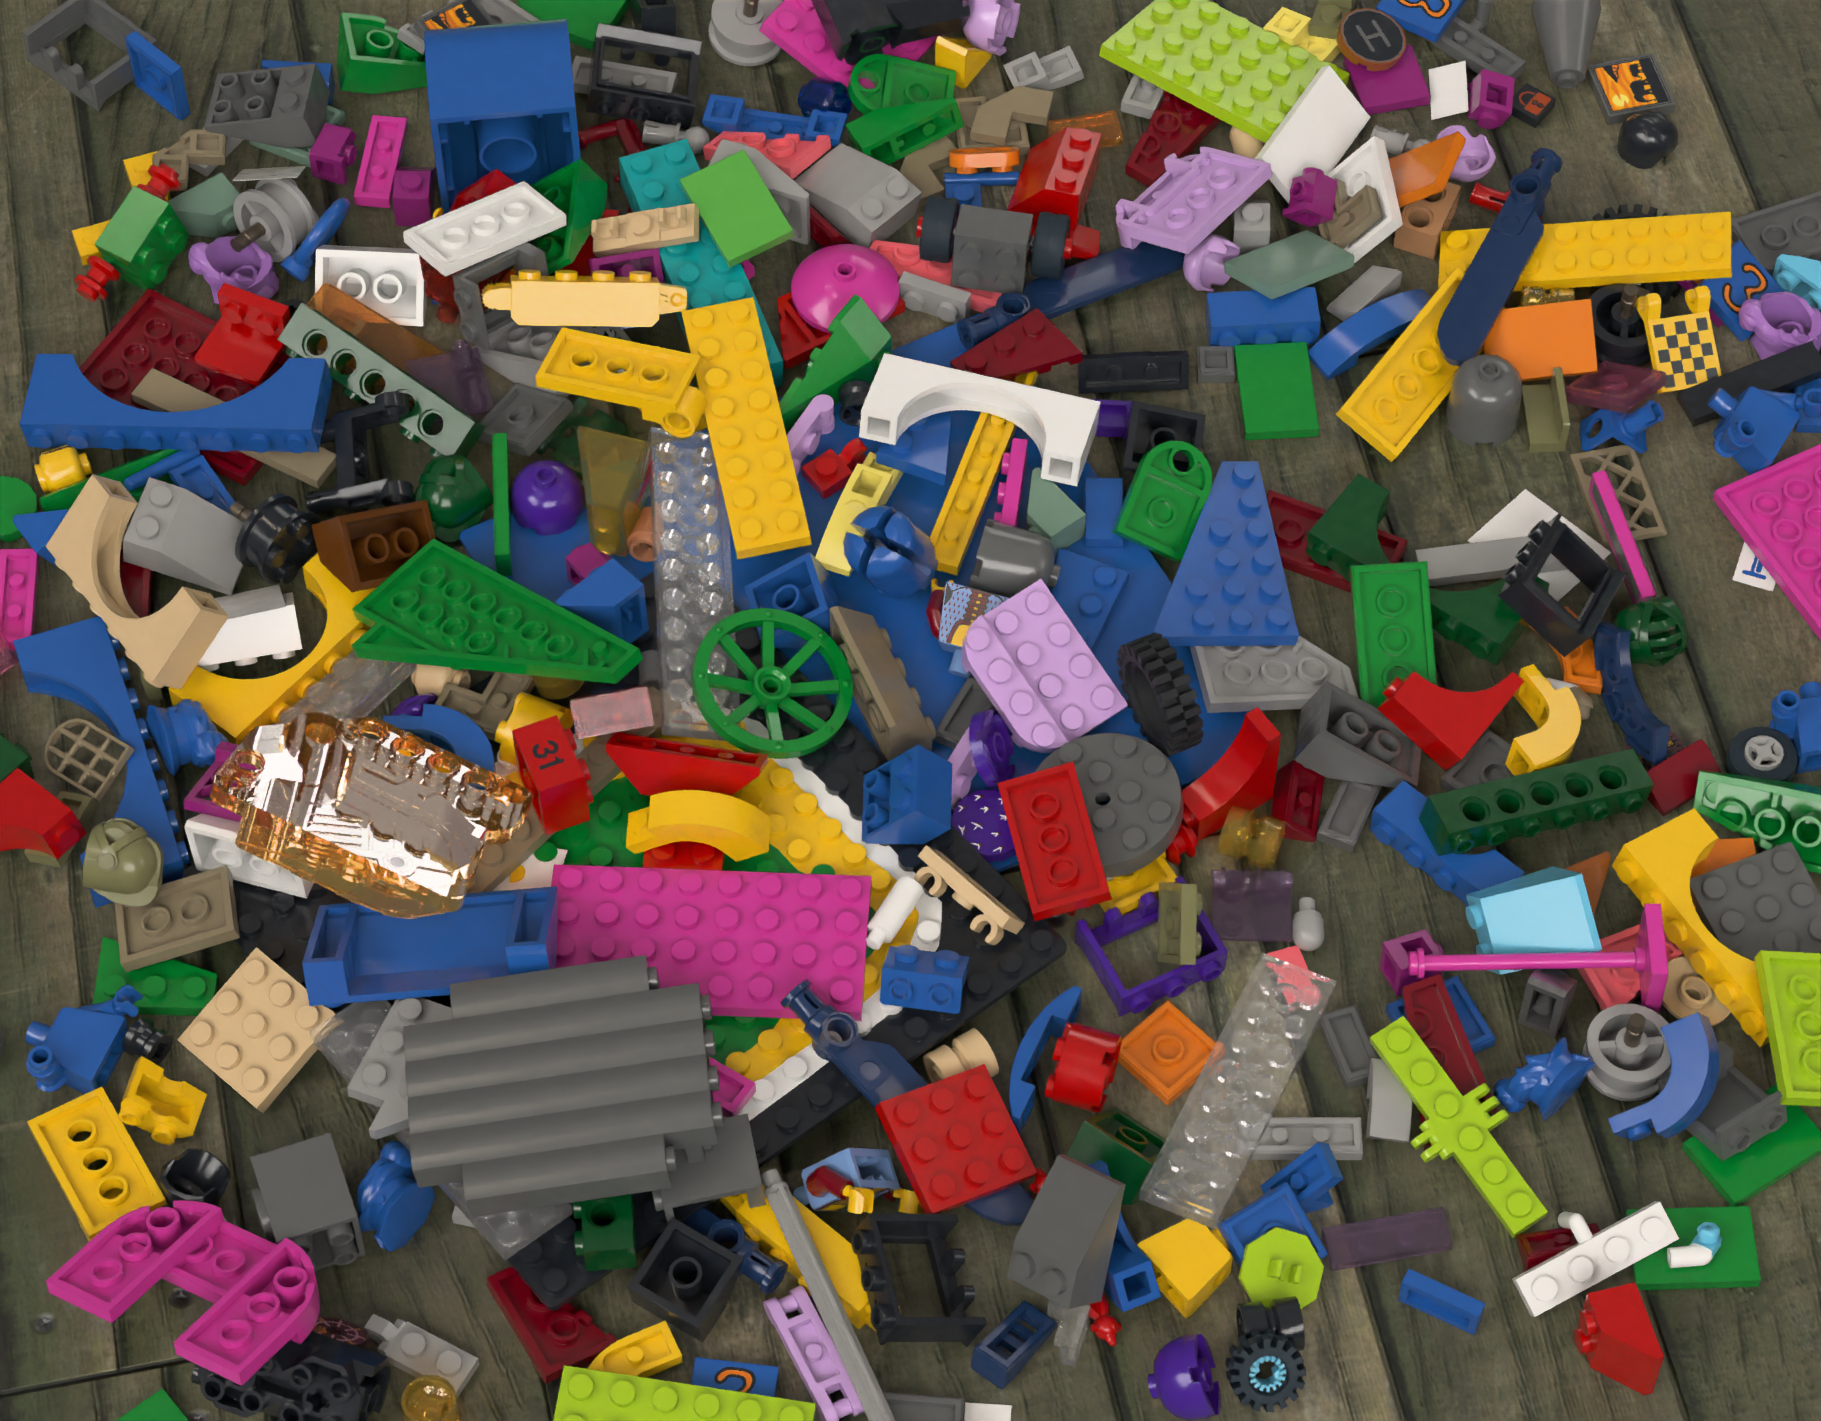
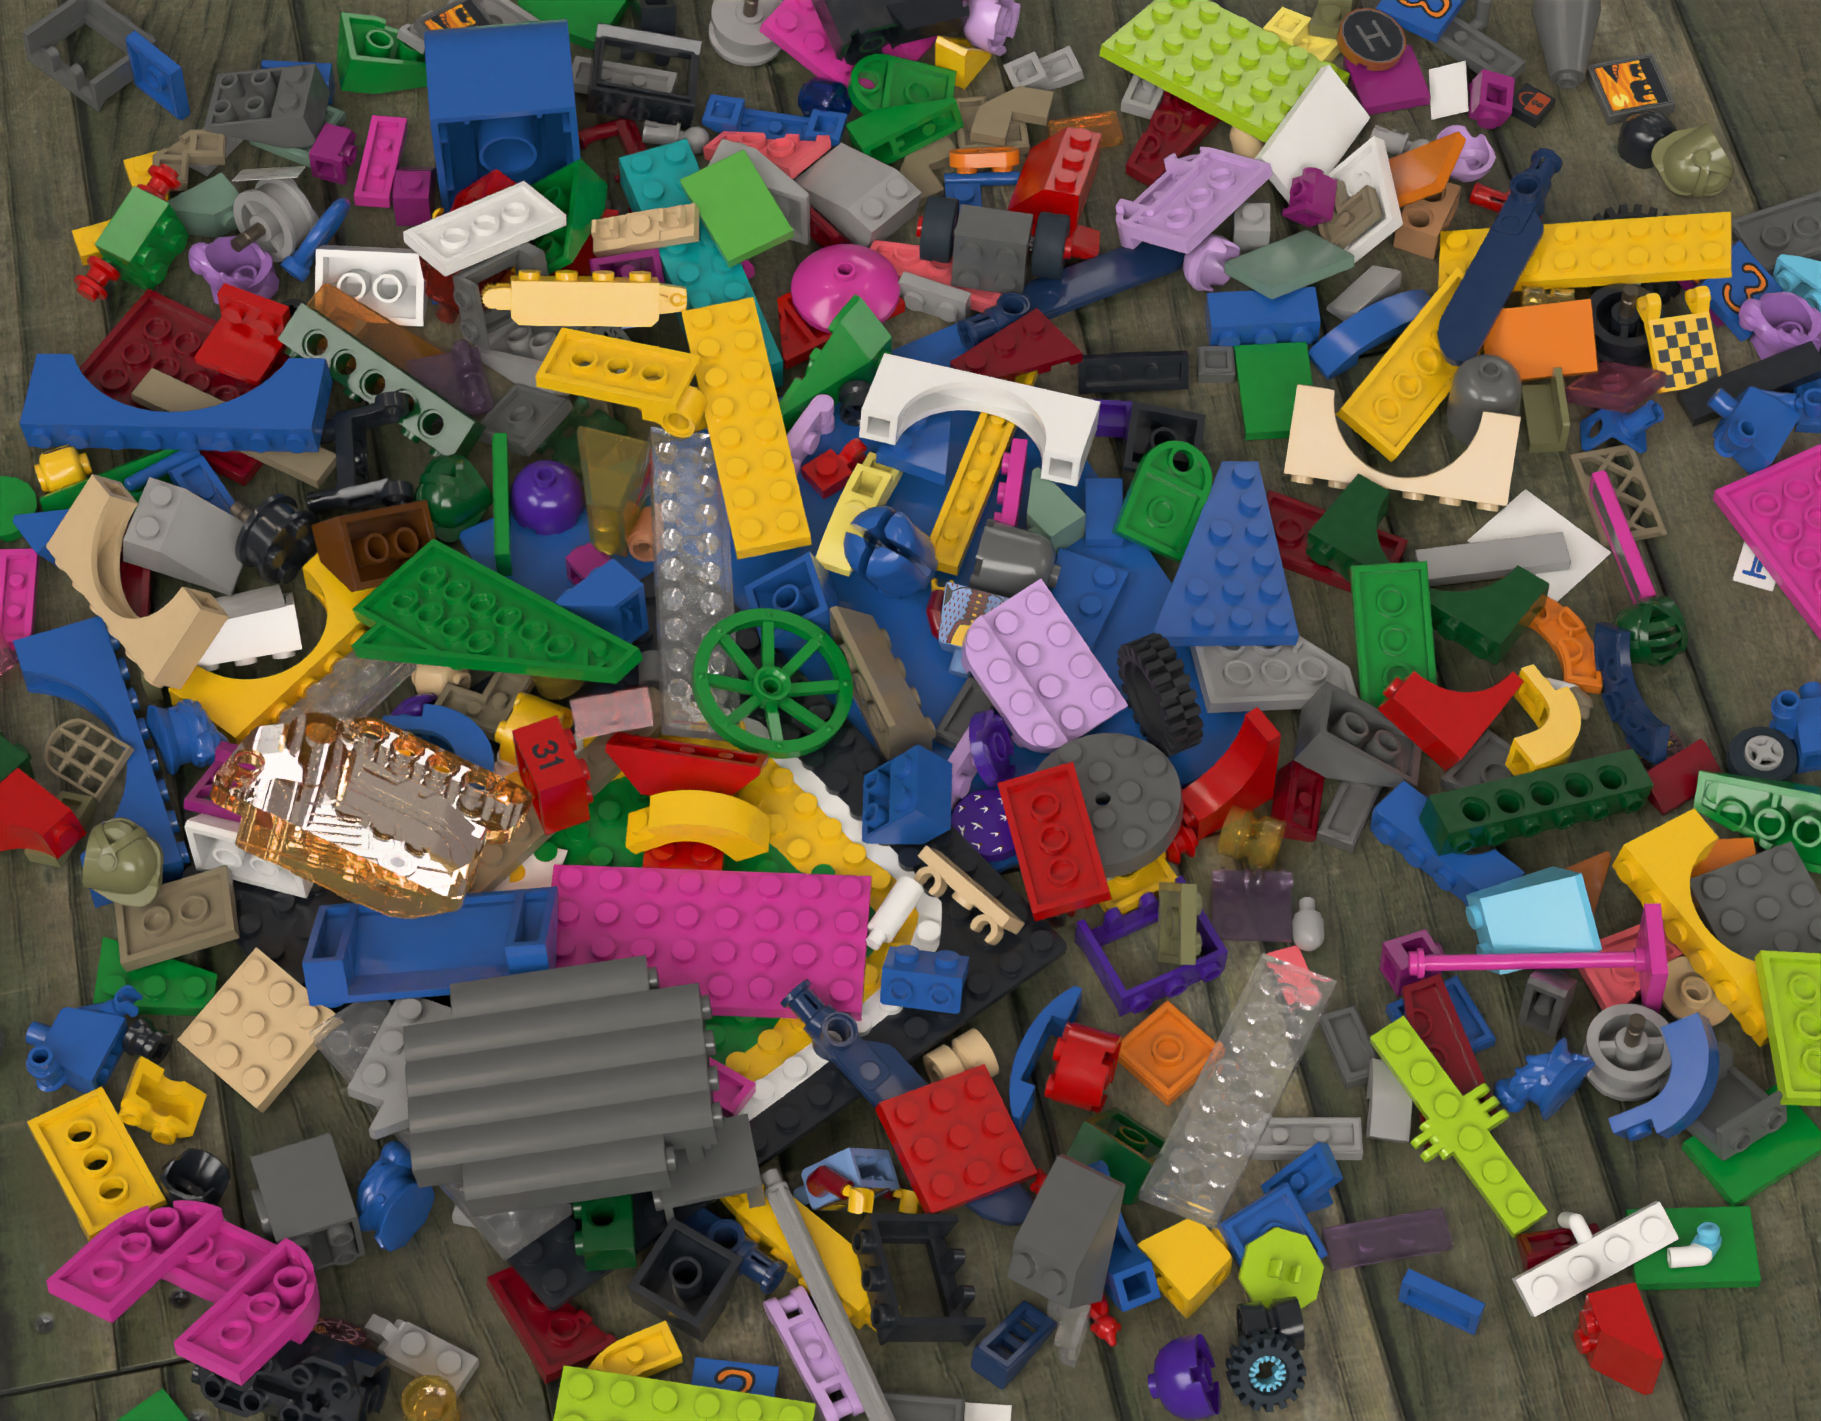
black window [1498,514,1627,657] -> none
none -> tan arch [1284,384,1521,512]
none -> olive helmet [1651,123,1735,198]

